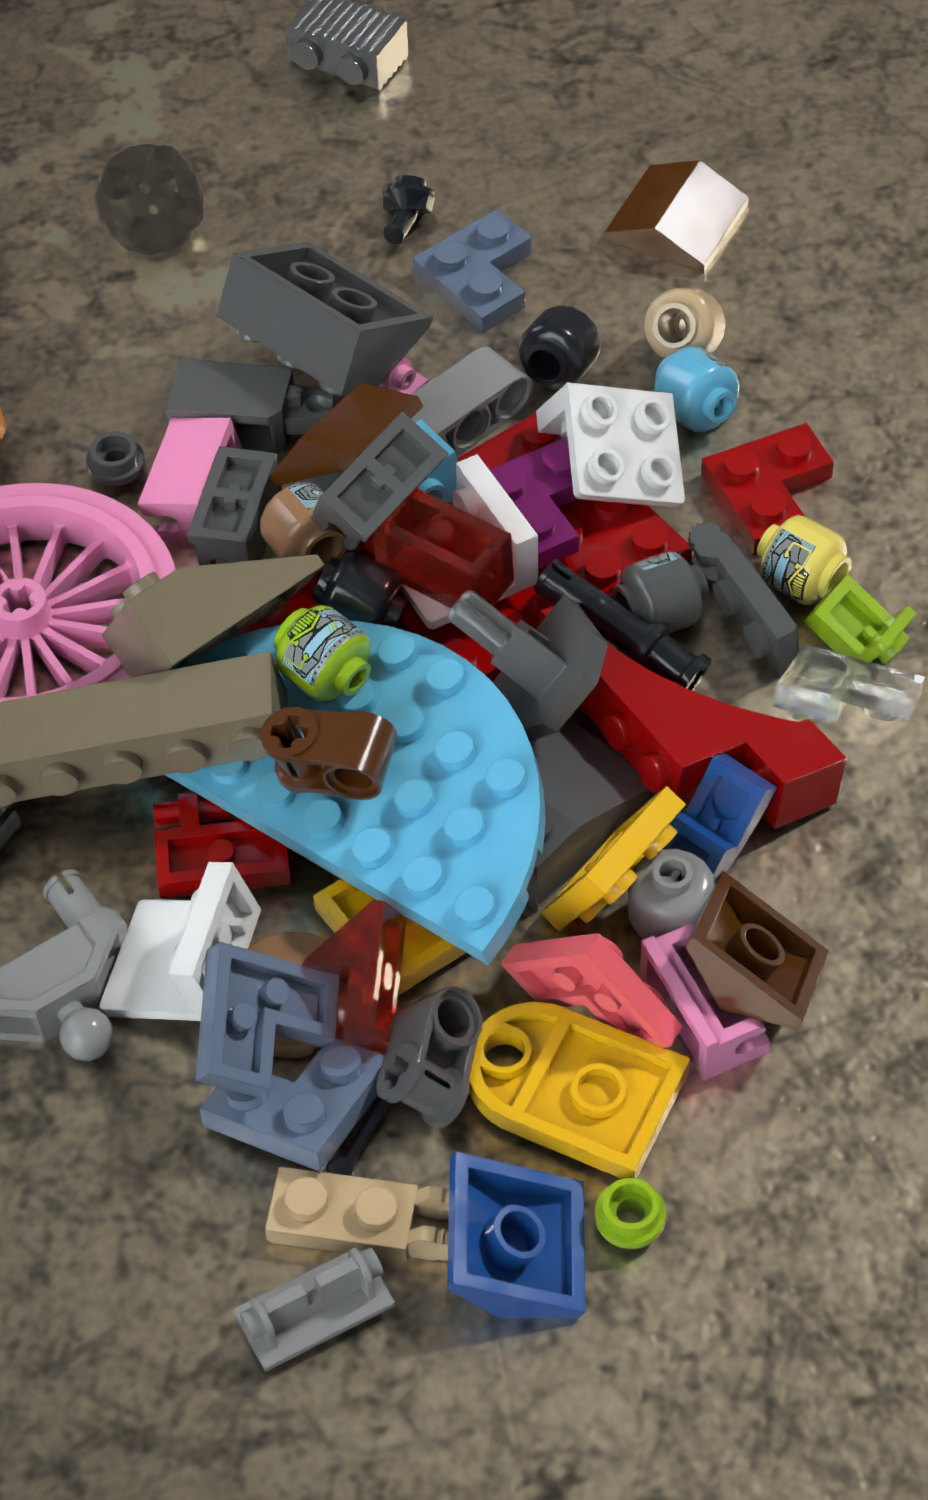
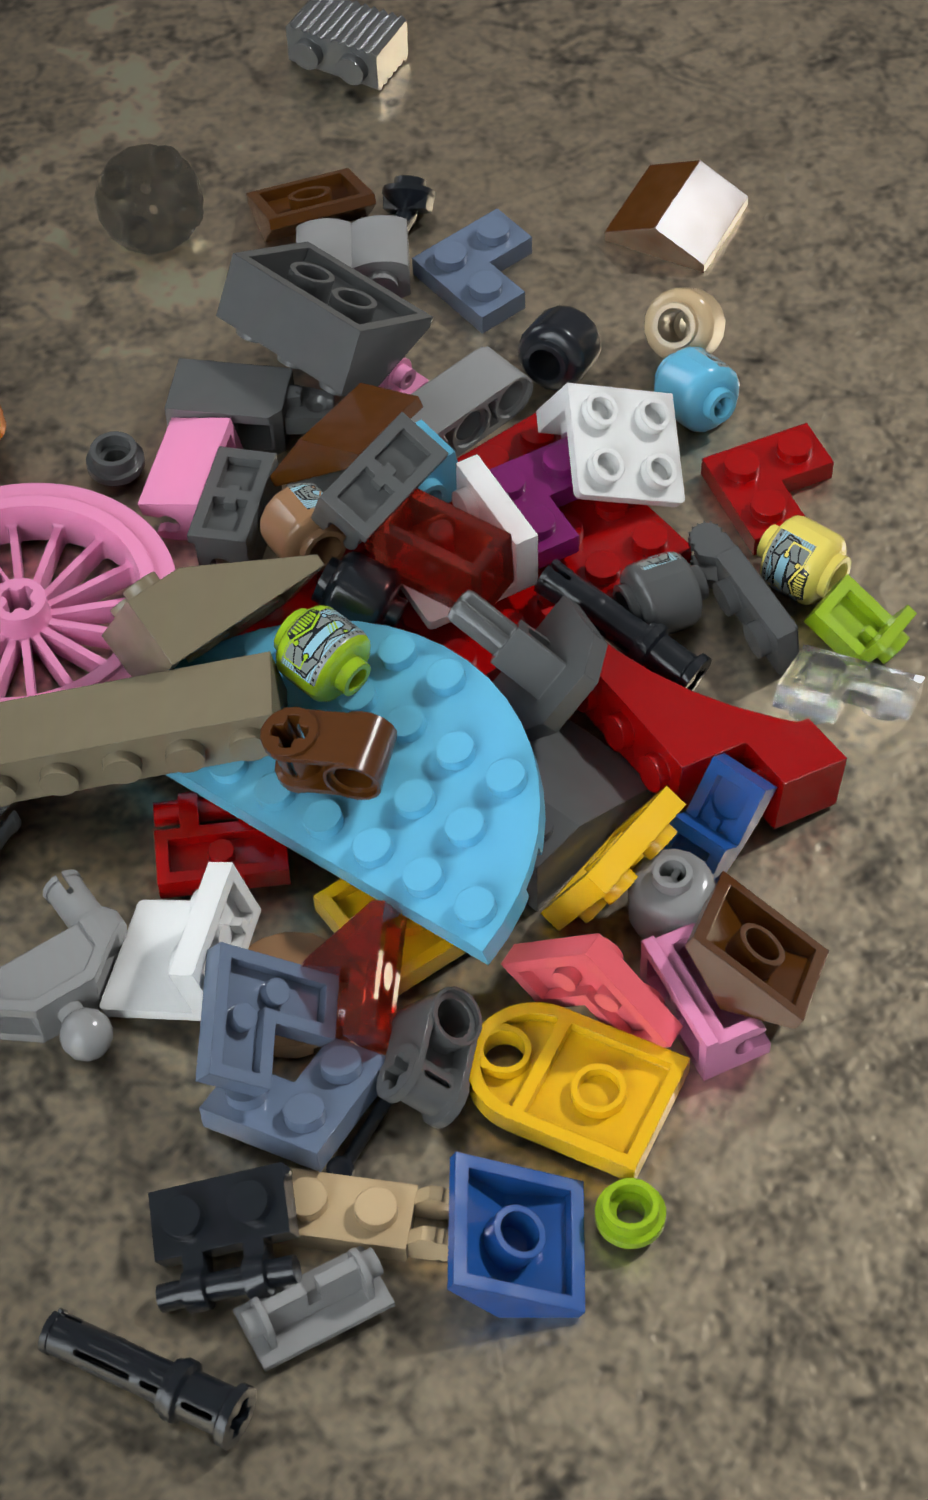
none -> black pin [38,1308,257,1450]
none -> black plate [148,1162,302,1314]
none -> reddish brown slope [246,168,376,242]
none -> light grey brick [296,215,411,298]

